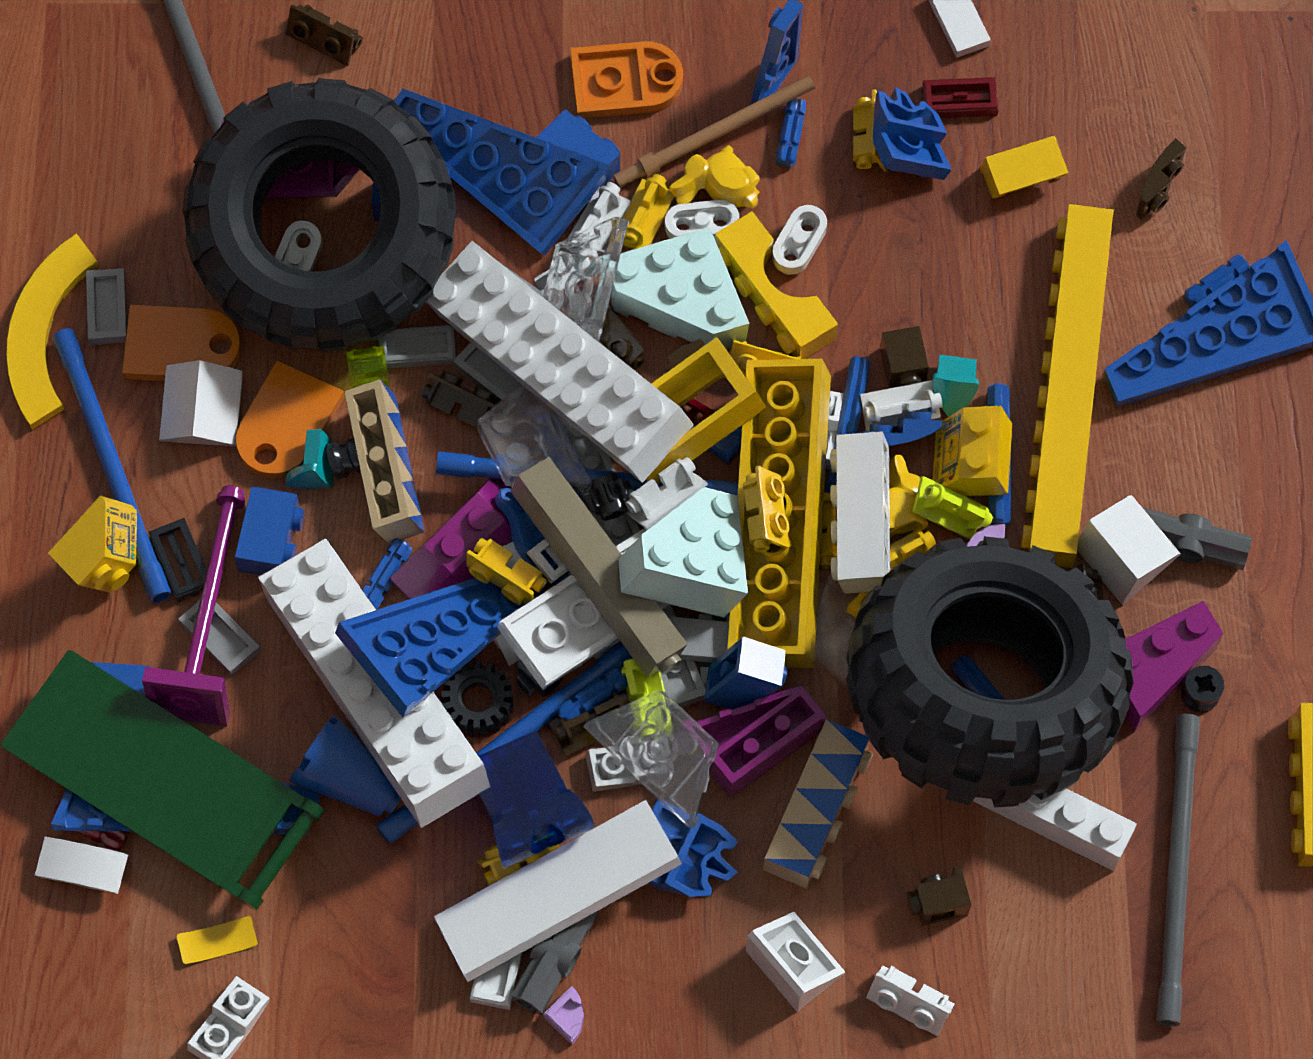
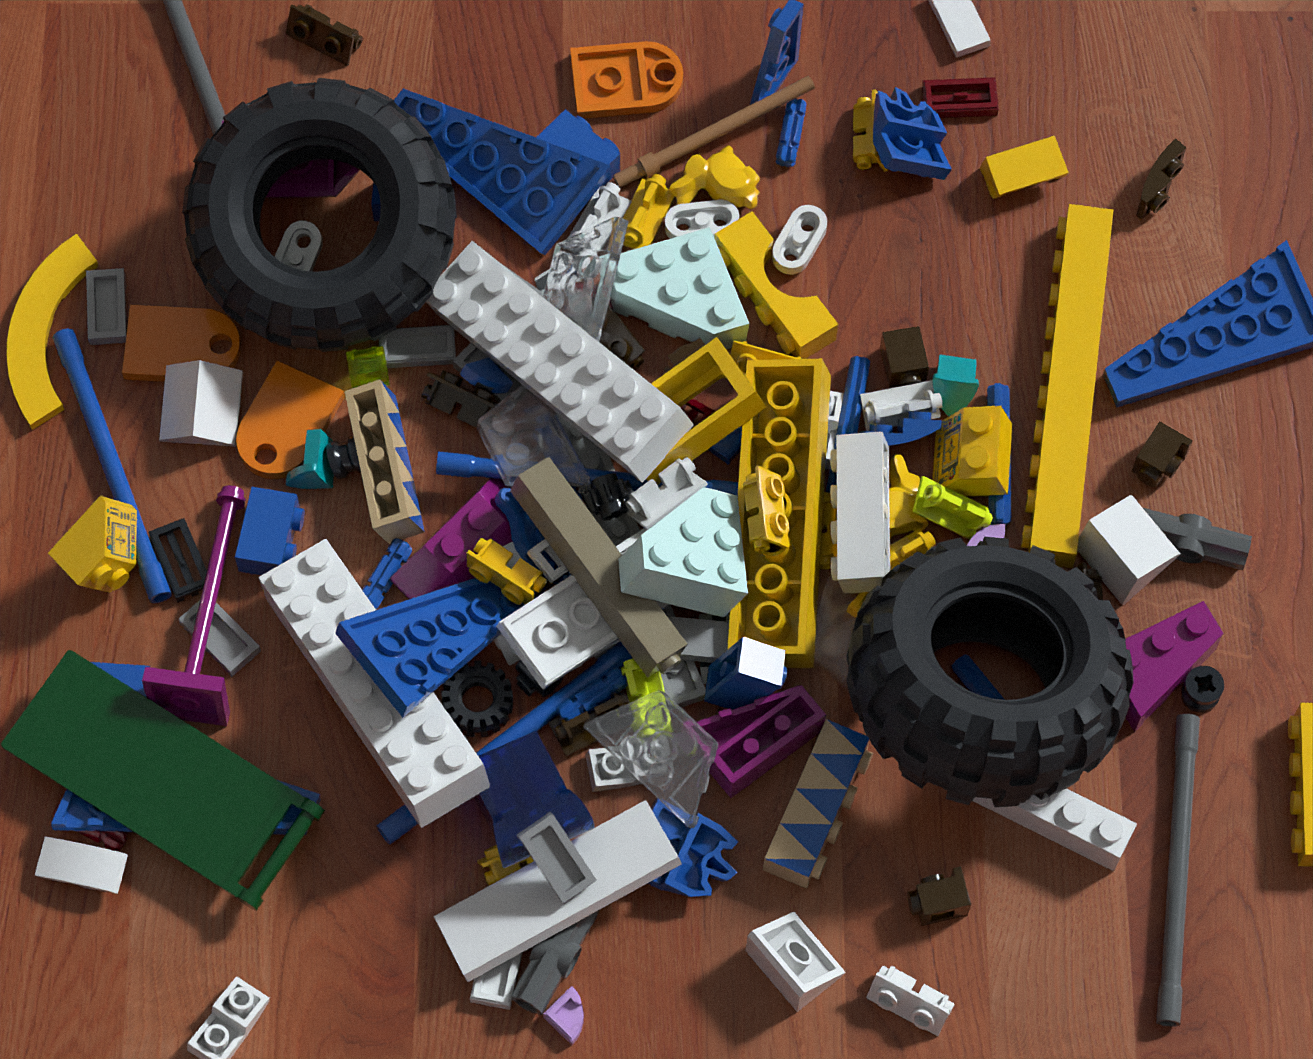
yellow sticker [176,916,258,964] -> none
blue cone [289,715,401,817] -> none
blue axle [1183,254,1250,307] -> none
none -> blue tile [460,357,513,393]
none -> light grey tile [517,812,597,904]
none -> dark brown brick [1132,421,1193,487]

